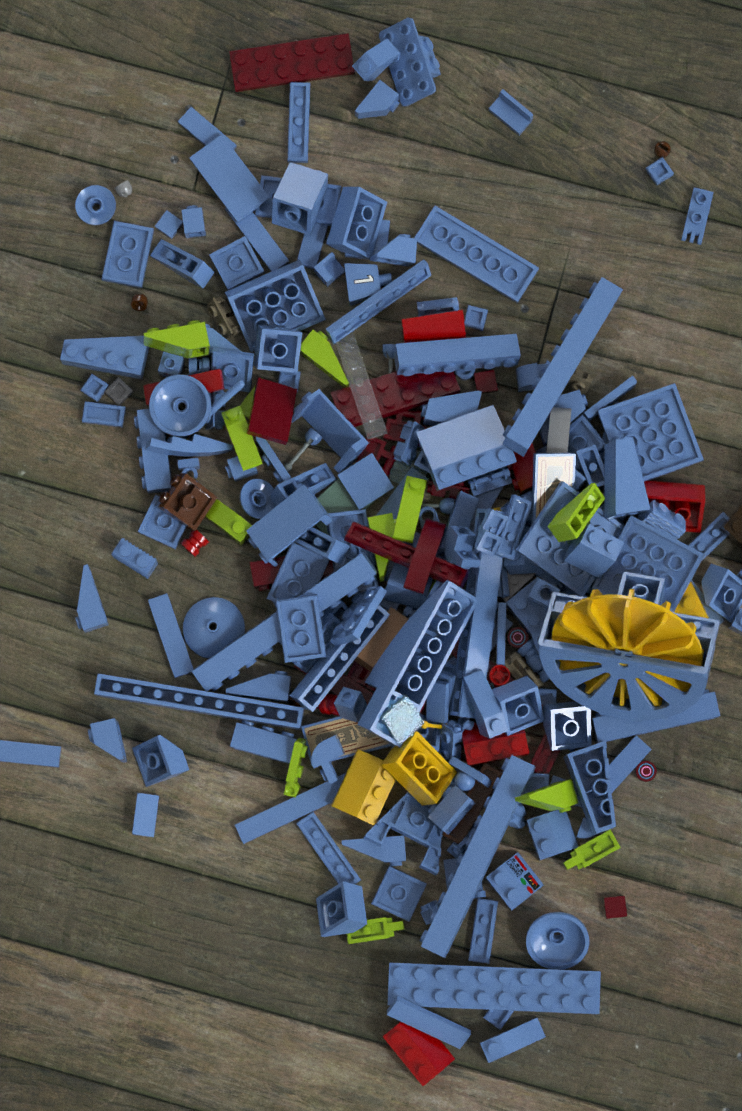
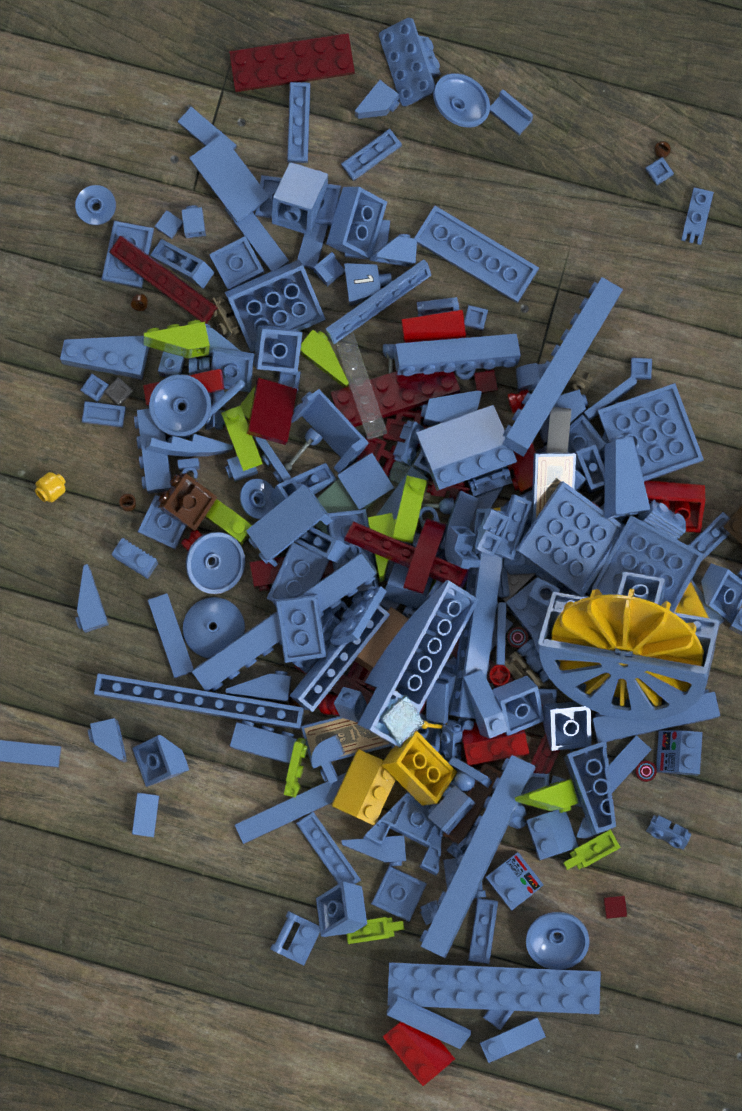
light grey hinge [114,180,132,197] -> none
medium blue slope [352,38,401,81] -> none
lime slope [548,482,605,542] -> none
medium blue slope [563,524,624,579] -> none
none -> yellow head [35,472,66,503]
none -> dark red tile [109,236,218,324]
none -> reddish brown hinge [119,494,136,512]
none -> medium blue dish [186,532,245,594]
none -> medium blue plate [270,911,320,965]
none -> medium blue tile [341,129,402,181]
none -> medium blue dish [433,74,490,127]
none -> red wheel [507,389,529,414]
none -> medium blue tile [630,358,652,380]
none -> medium blue hinge [646,815,691,850]
none -> medium blue slope [656,731,703,776]

